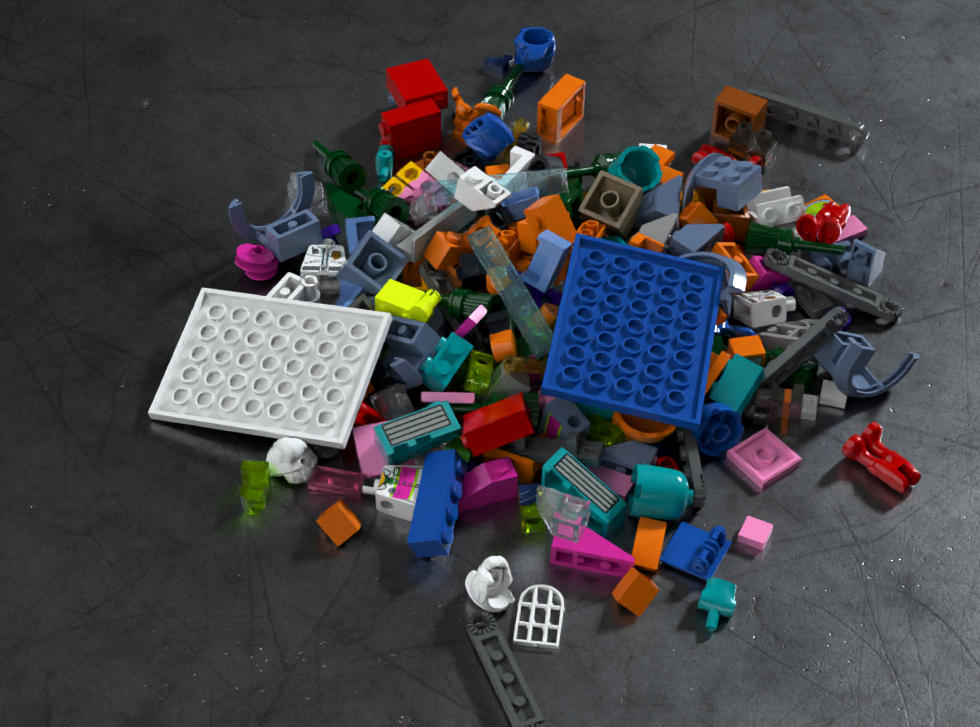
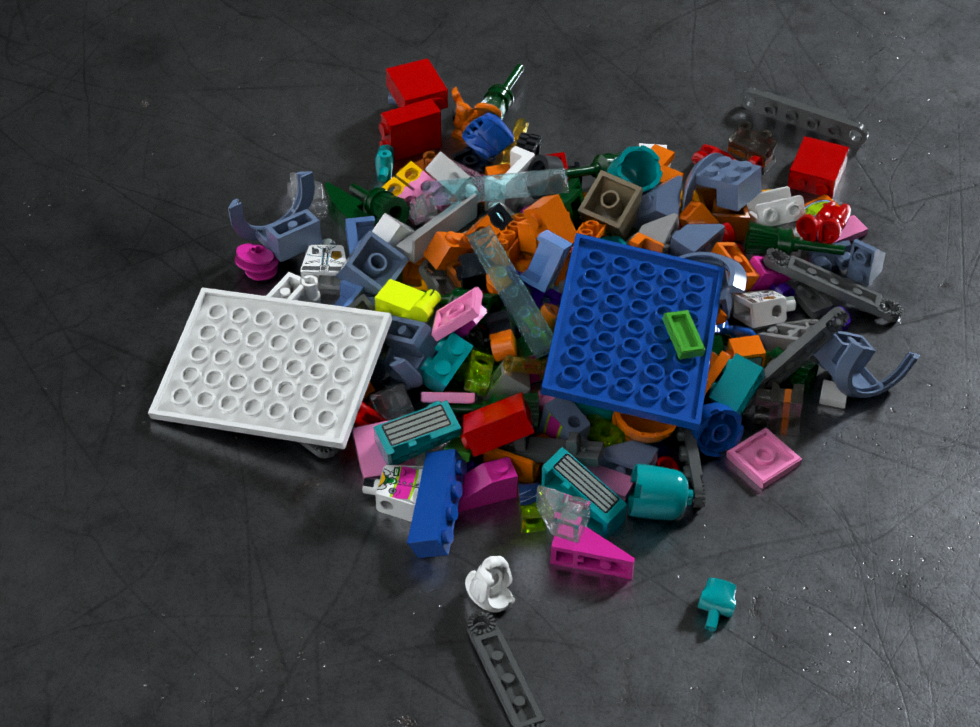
clear neon green leg [240,460,271,514] -> none
white hair [266,436,318,484] -> none
clear pink plate [308,465,367,501] -> none
dark green piece [312,140,367,193] -> none
orange panel [316,498,362,546] -> none
dark purple tile [321,224,341,245] -> none
white slope [454,166,511,211] -> none
dark blue tile [484,55,514,74] -> none
medium blue piece [501,187,540,222] -> none
white window [513,584,565,649] -> none
blue piece [514,27,556,72] -> none
orange window [537,74,586,146] -> none
orange panel [612,566,660,616] -> none
orange slope [631,516,667,573] -> none
blue hinge [659,522,732,581] -> none
dark orange brick [711,85,768,150] -> none
bright pink tile [737,516,773,551] -> none
white tile [789,392,819,421] -> none
red piece [842,422,921,494] -> none
none -> bright pink tile [431,287,483,342]
none -> bright green tile [662,310,706,359]
none -> red brick [787,136,849,199]

